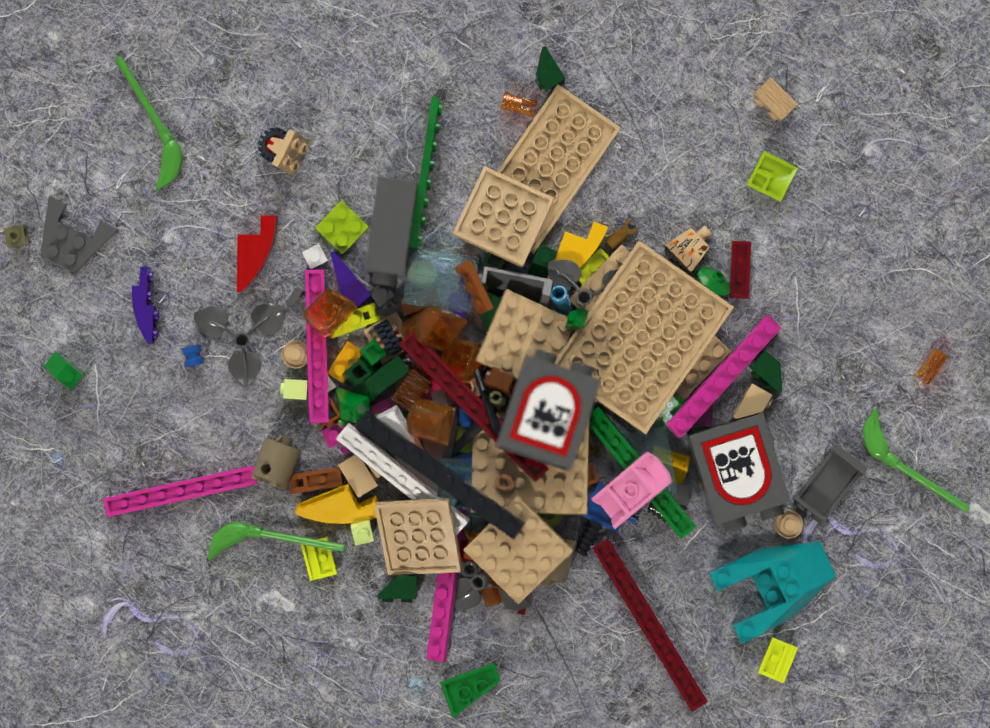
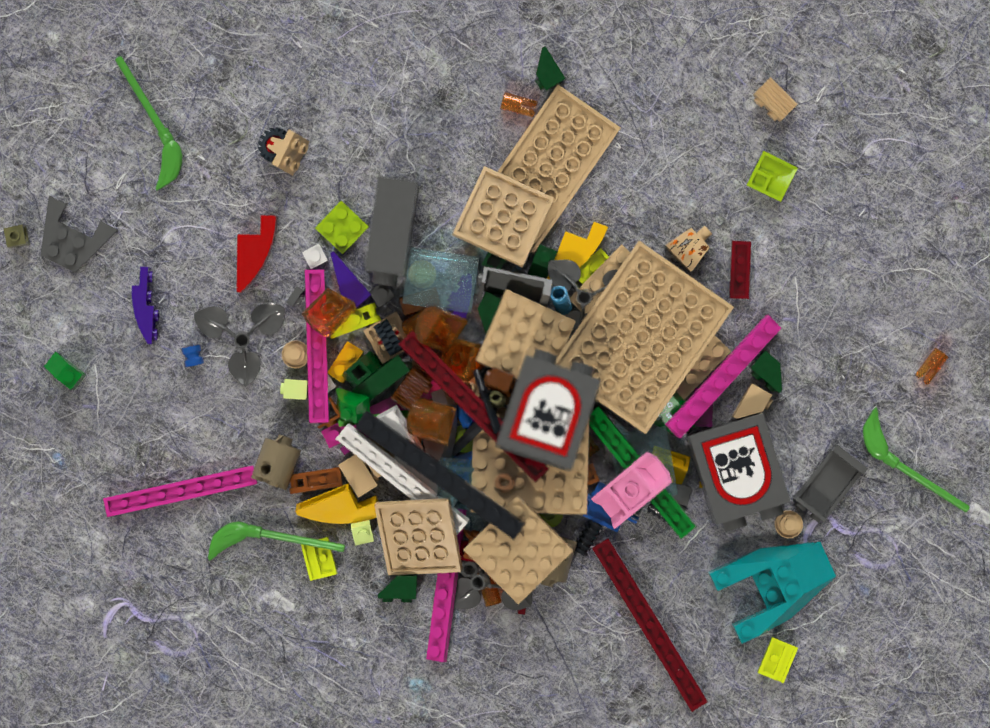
green plate [359,338,387,367] -> none
green plate [409,97,443,251] -> none
green wing [440,662,501,718] -> none
dark orange plate [456,260,493,314] -> none
green plate [565,308,588,331] -> none
pearl gold bar [604,219,638,250] -> none
green dish [697,267,730,297] -> none

